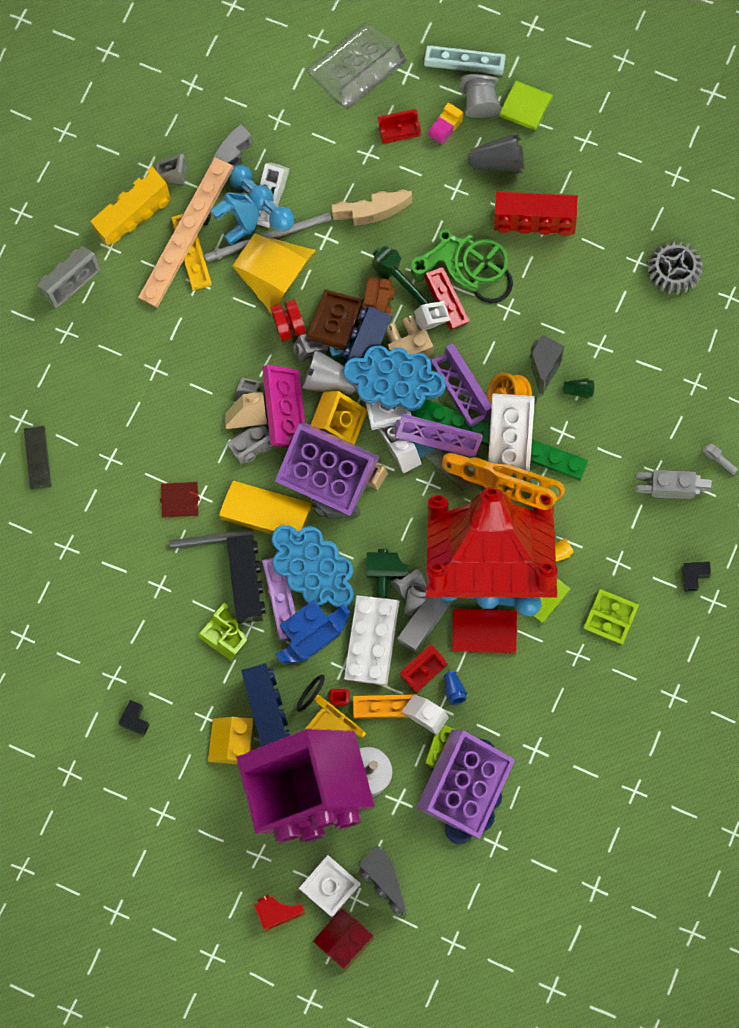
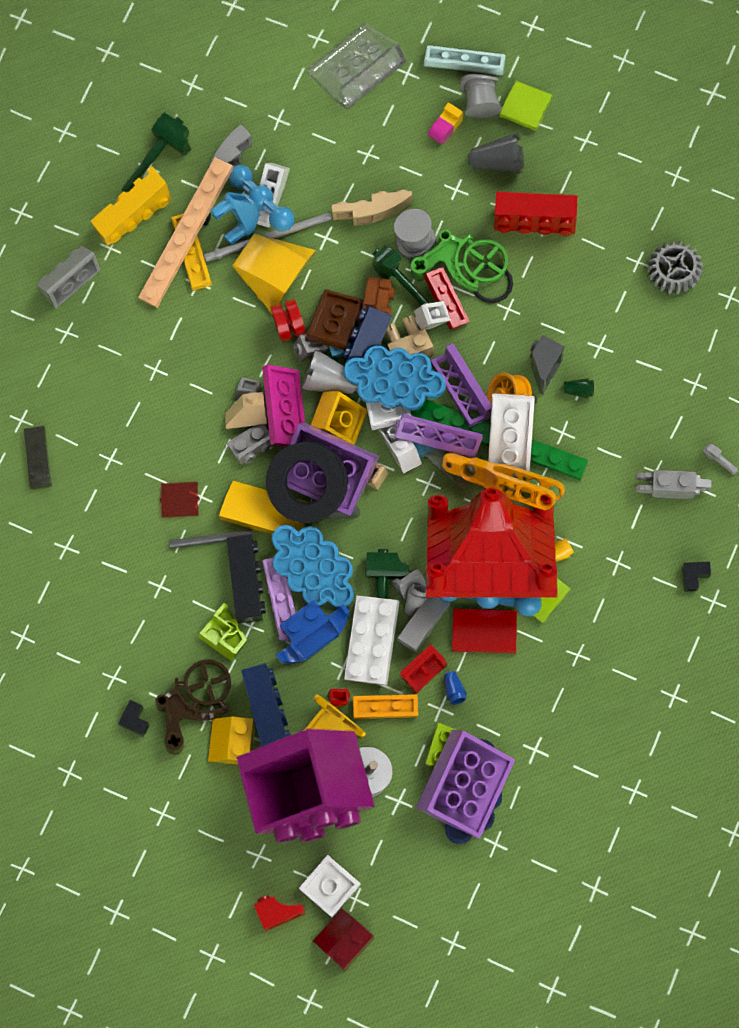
light grey slope [155,153,187,185] -> none
black piece [297,674,325,712] -> none
dark grey slope [358,846,407,918] -> none
red hinge [378,109,421,144] -> none
white slope [402,695,449,735] -> none
lime slope [584,589,639,645] -> none
none -> dark green piece [122,112,191,192]
none -> dark brown piece [156,659,231,755]
none -> black tyre [266,441,348,523]
none -> light grey hat [394,209,436,259]

